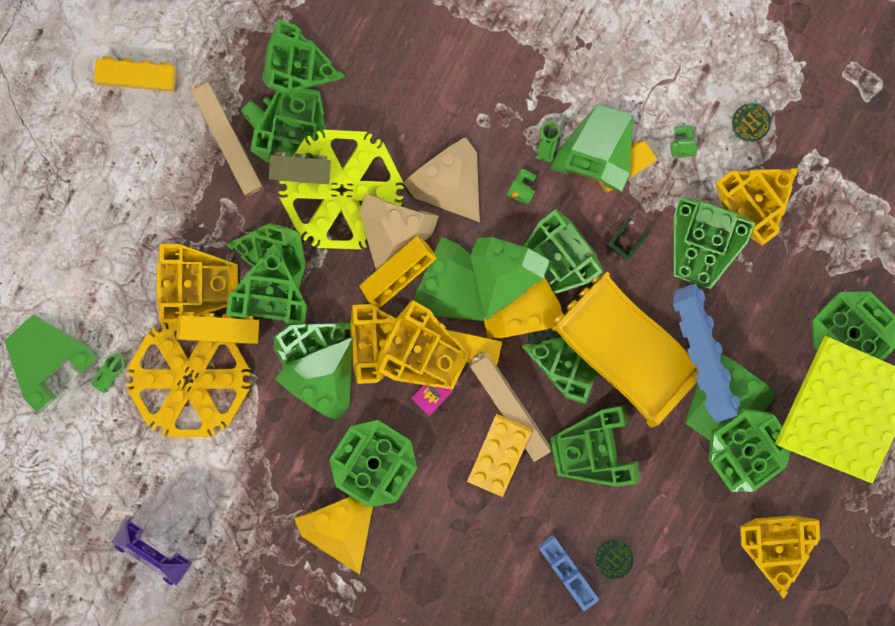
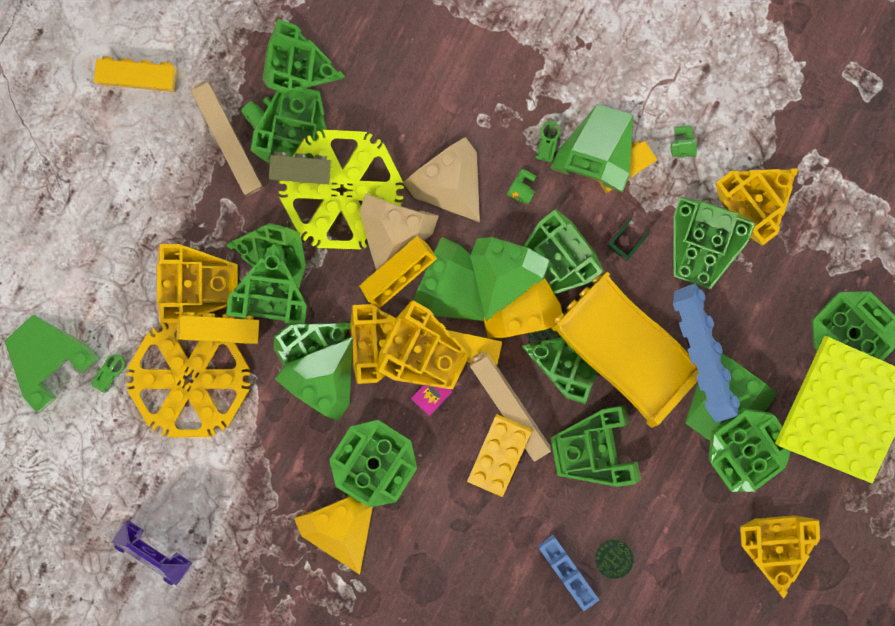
clear green tile [731,103,771,142] -> none

